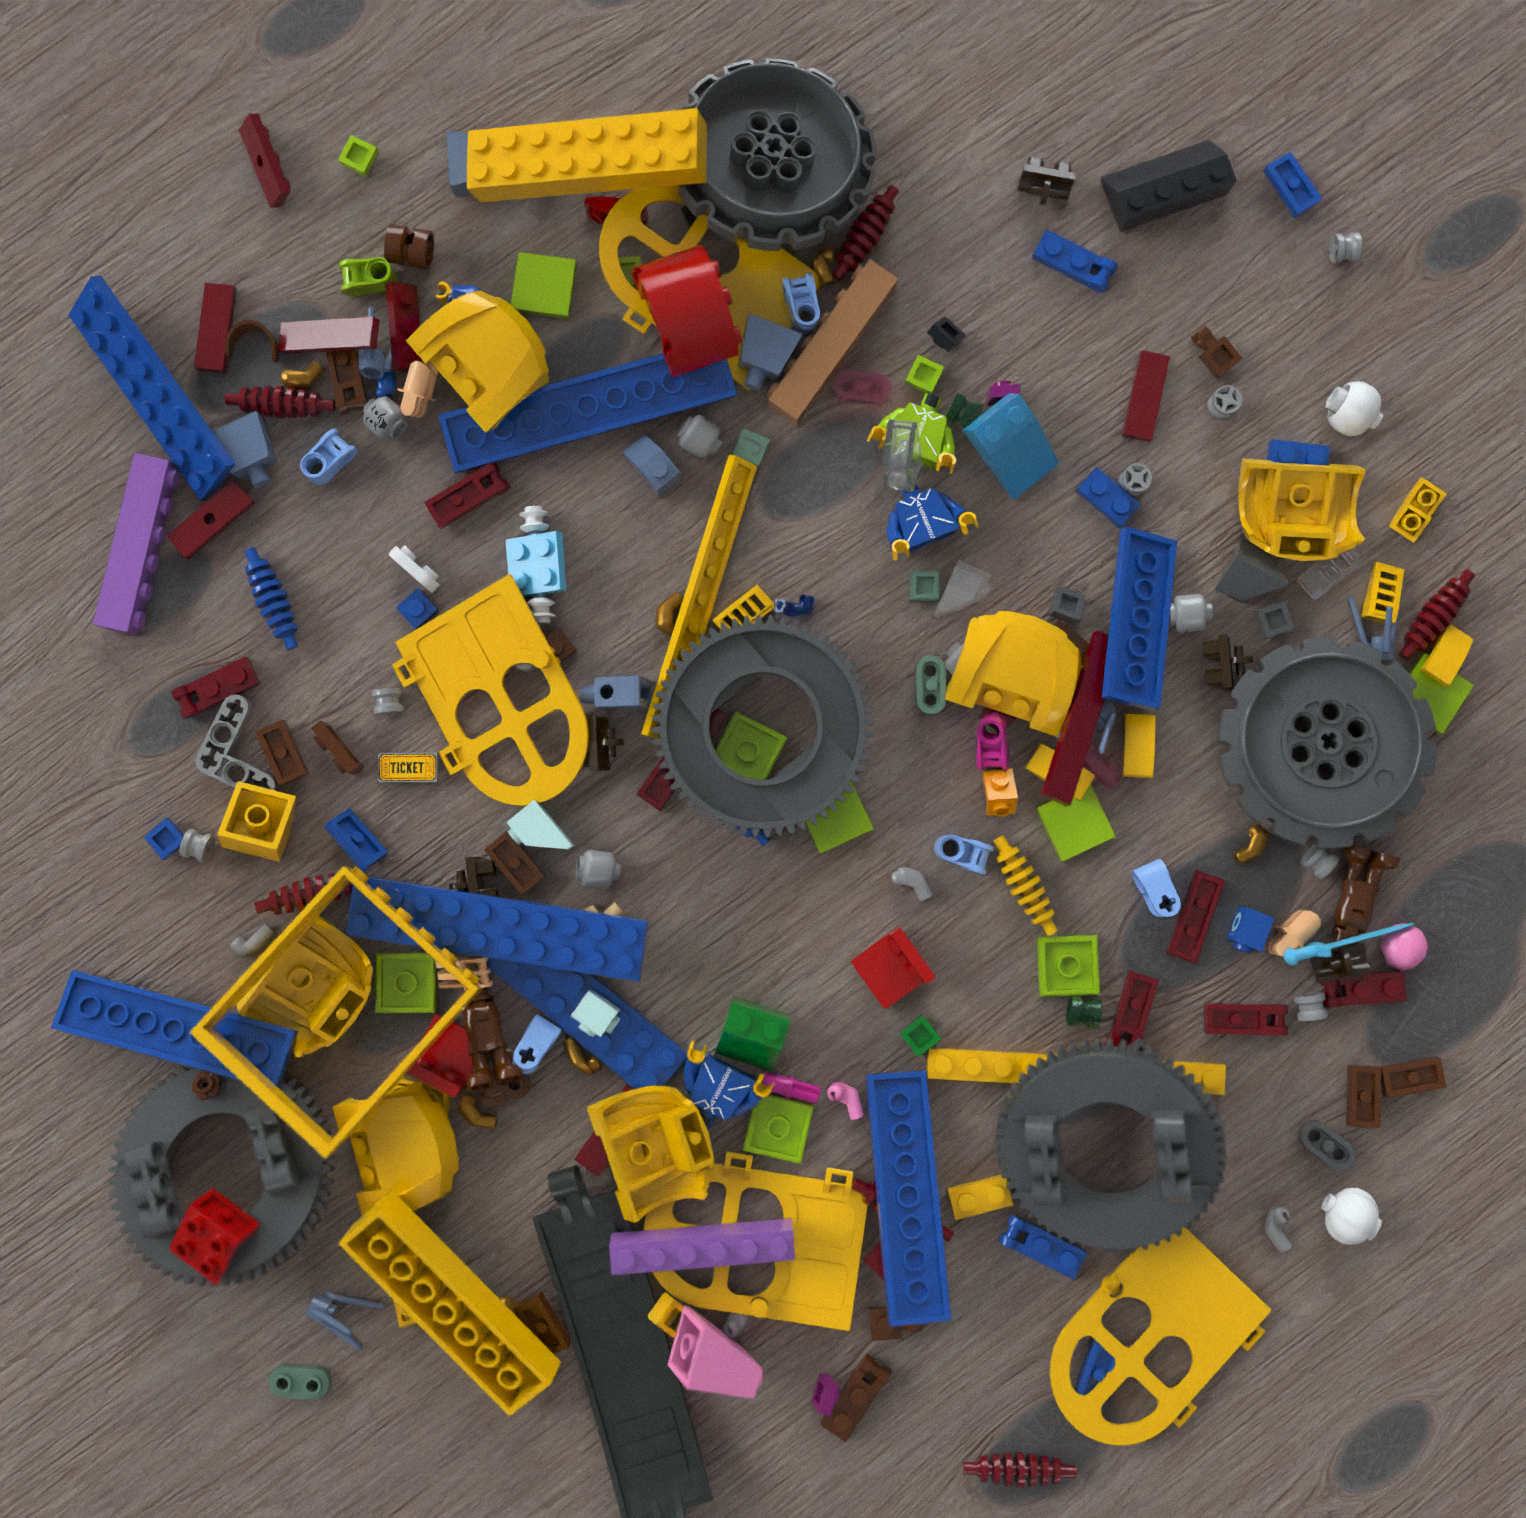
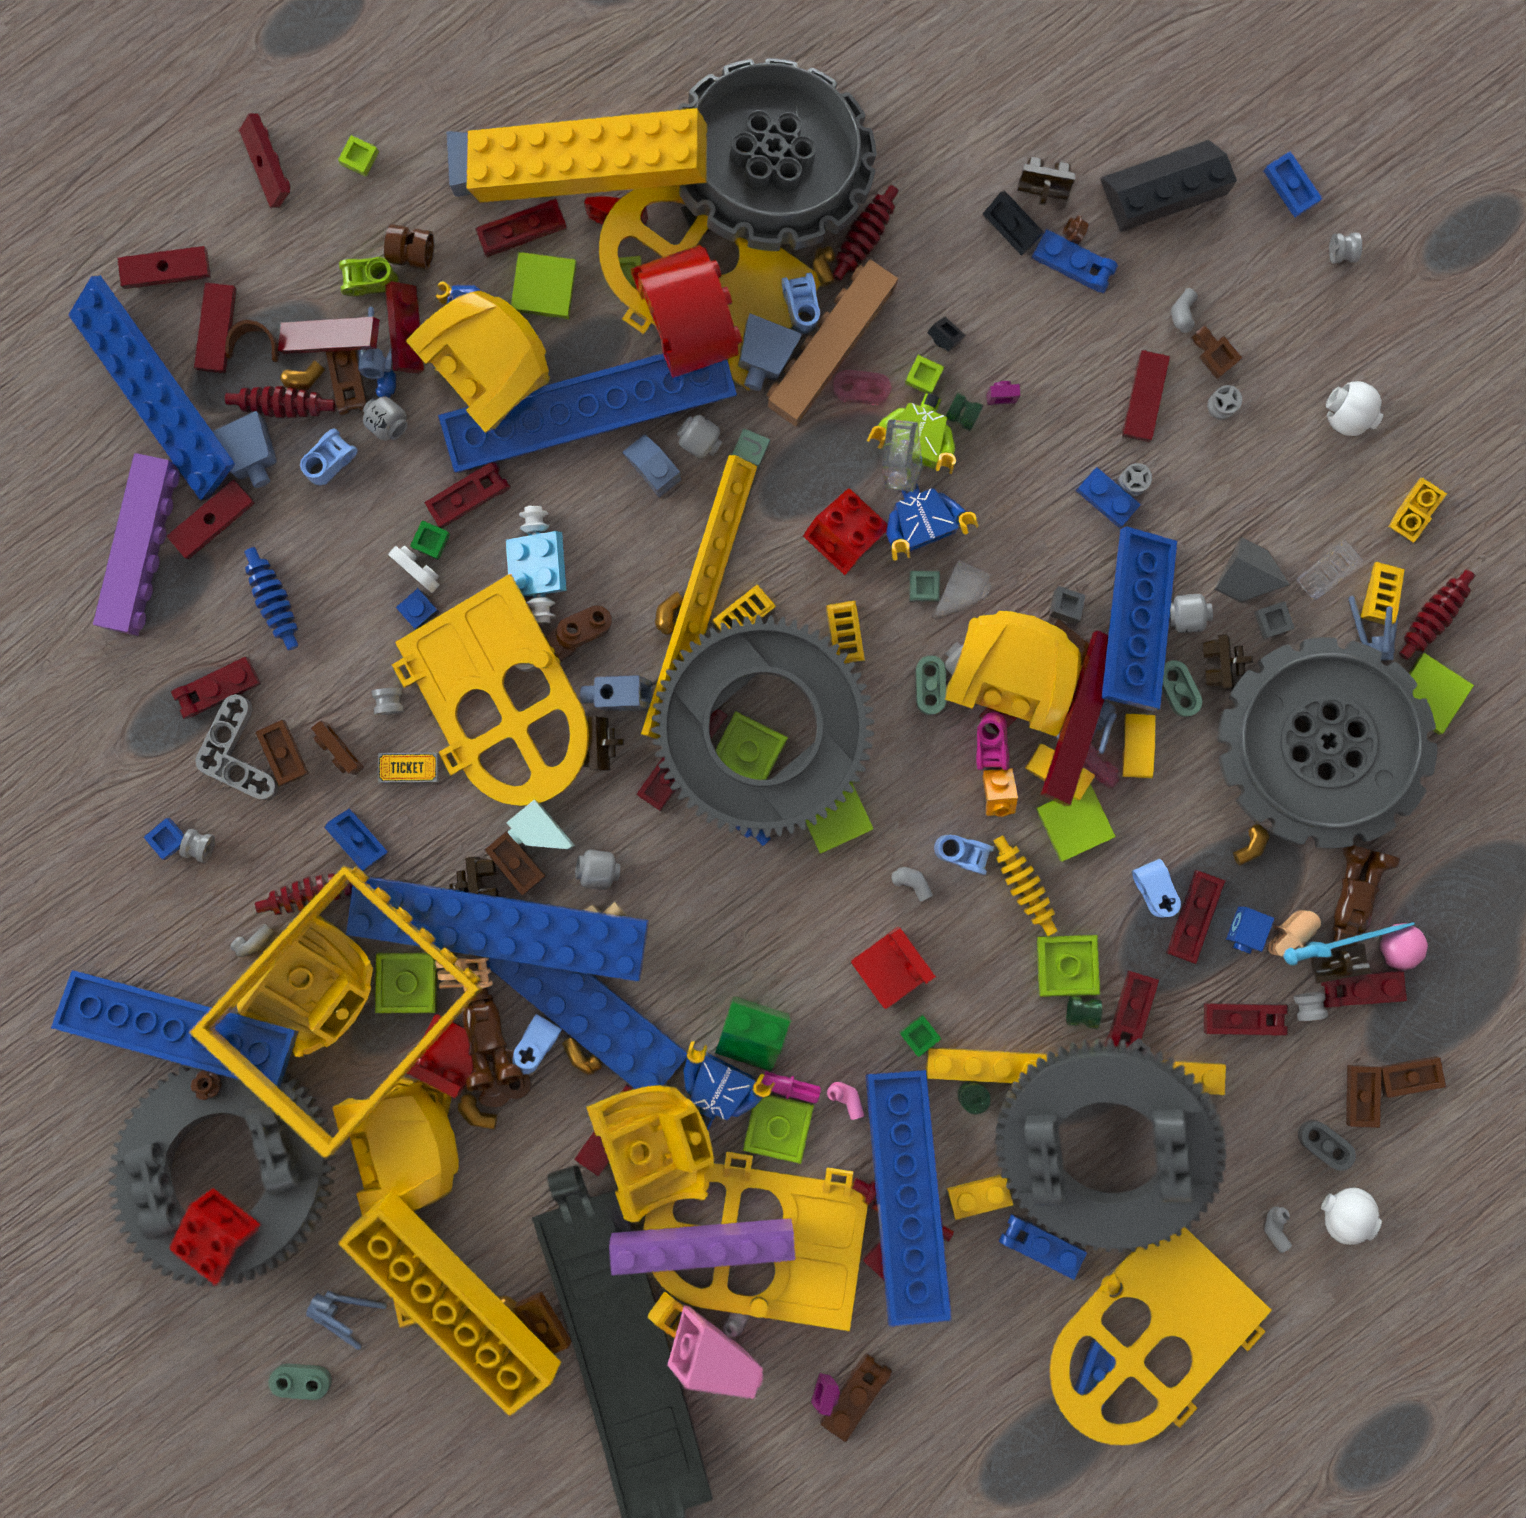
yellow slope [217,781,297,862] -> none
light nougat arm [398,361,438,418] -> none
light aqua brick [571,989,620,1037] -> none
clear blue arm [774,594,815,617] -> none
reddish brown plate [870,1306,923,1341] -> none
dark azure slope [963,393,1059,500] -> none
dark red piece [963,1452,1077,1488] -> none
yellow piece [1238,459,1366,561] -> none
blue plate [1267,439,1330,465] -> none
light grey wheel [1300,844,1340,879] -> none
yellow slope [1420,625,1473,687] -> none
none -> dark red tile [117,246,211,289]
none -> green plate [410,520,450,560]
none -> dark red tile [475,198,567,258]
none -> reddish brown plate [556,606,612,649]
none -> red bracket [803,488,888,575]
none -> yellow slope [826,600,865,664]
none -> clear green wheel [957,1081,991,1115]
none -> black plate [982,190,1044,256]
none -> reddish brown plate [1063,215,1089,244]
none -> sand green plate [1162,660,1202,717]
none -> light grey arm [1171,288,1198,333]

